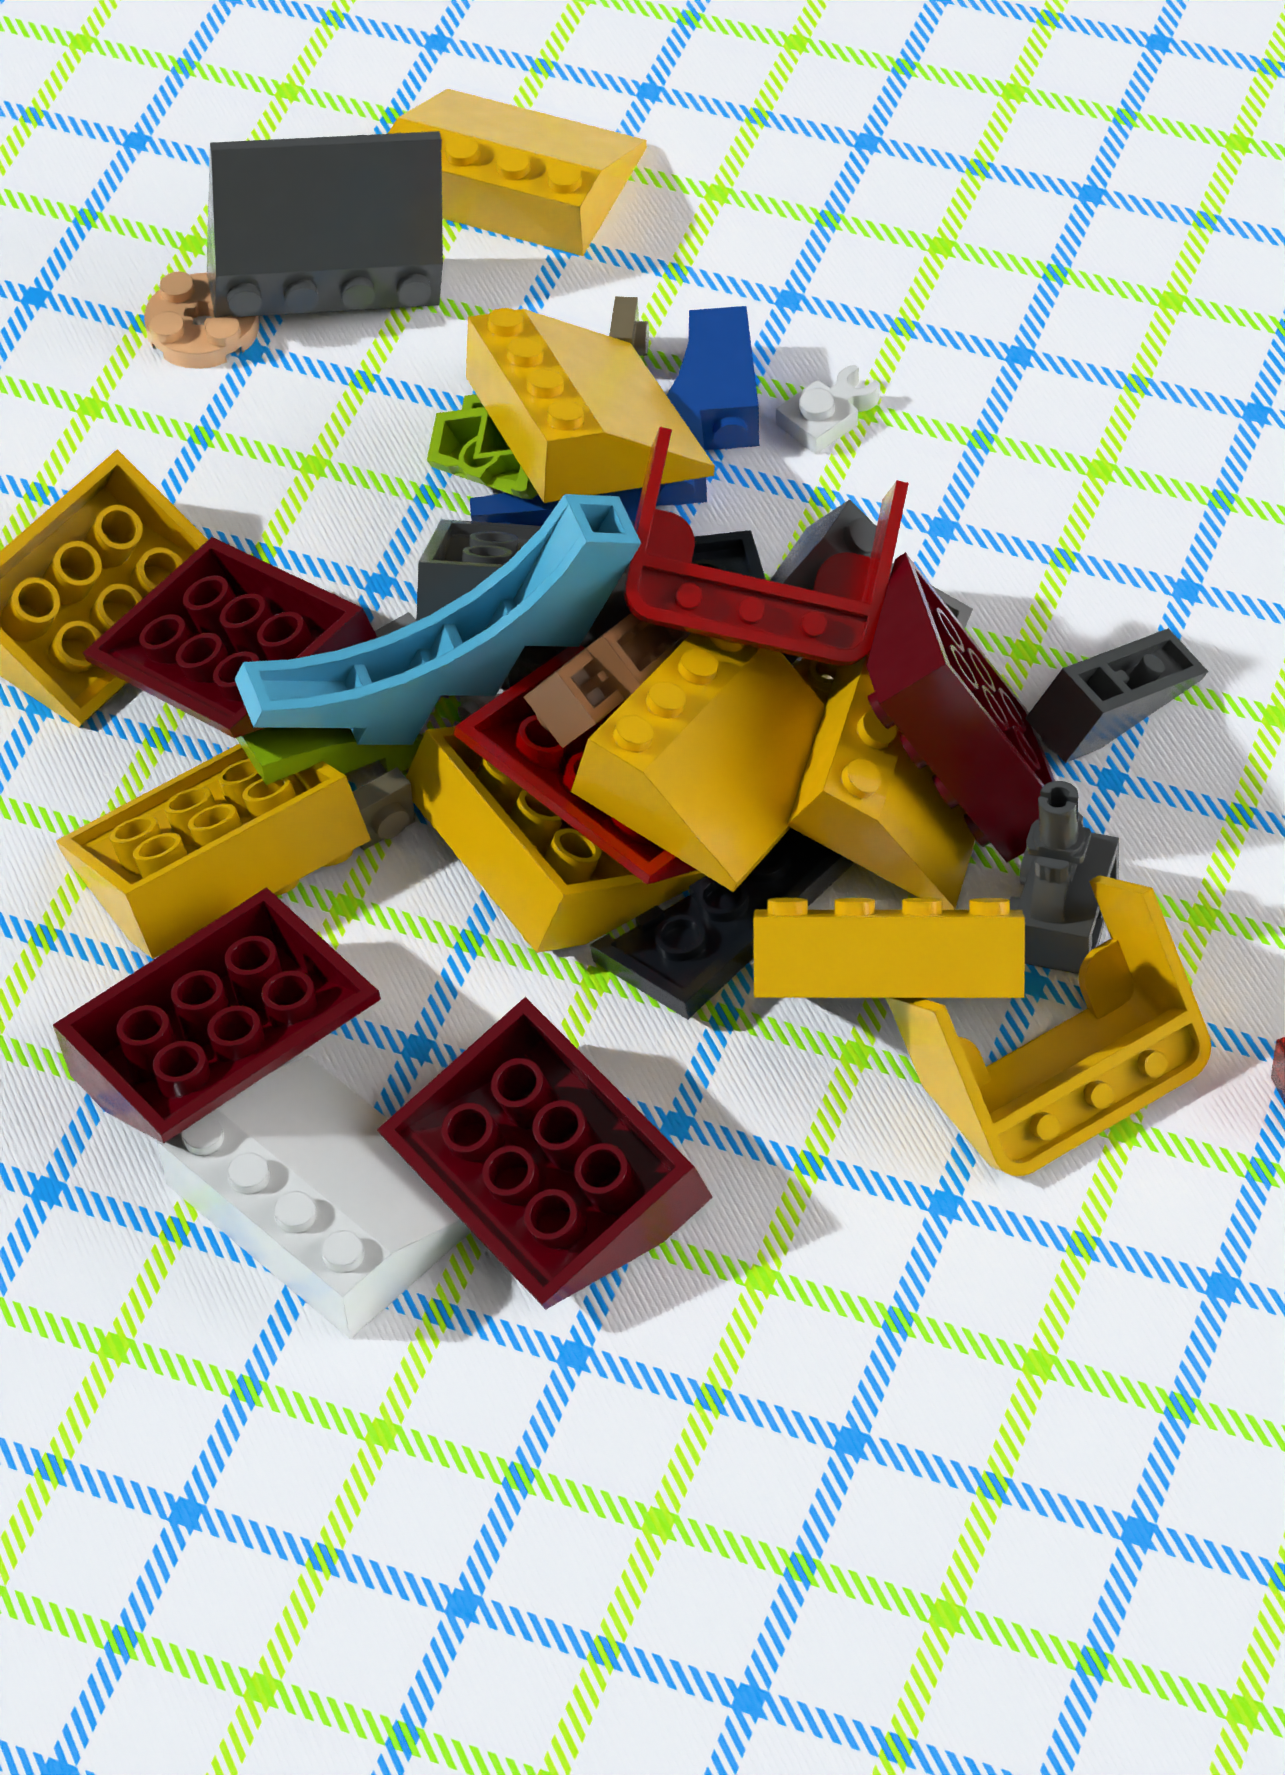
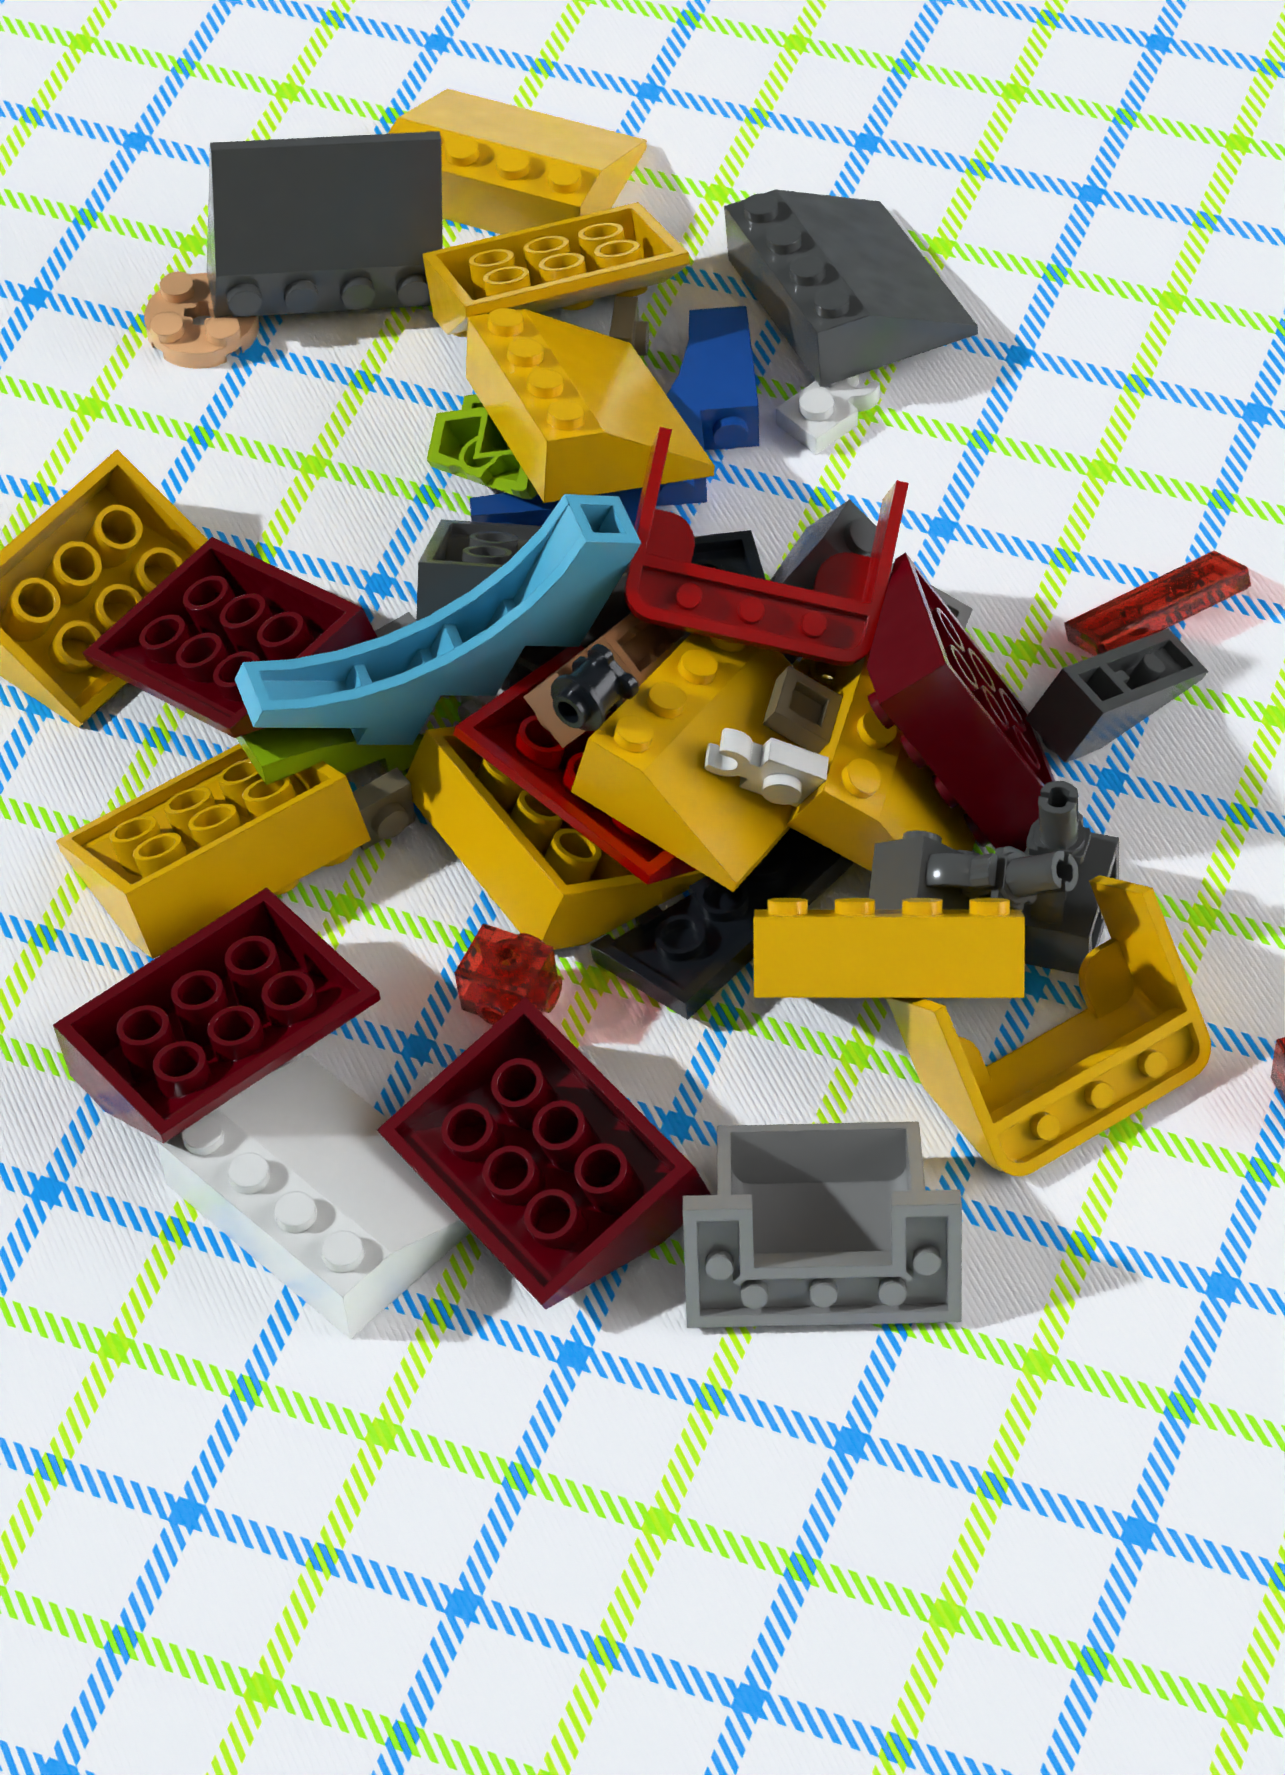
none -> yellow slope [422,202,690,337]
none -> clear red brick [454,923,562,1025]
none -> black brick [551,644,639,732]
none -> light grey windscreen [683,1121,962,1328]
none -> white plate [704,728,829,807]
none -> dark grey slope [724,189,978,387]
none -> dark tan plate [763,666,843,753]
none -> dark grey brick [869,831,1078,910]
none -> clear red tile [1064,550,1252,656]

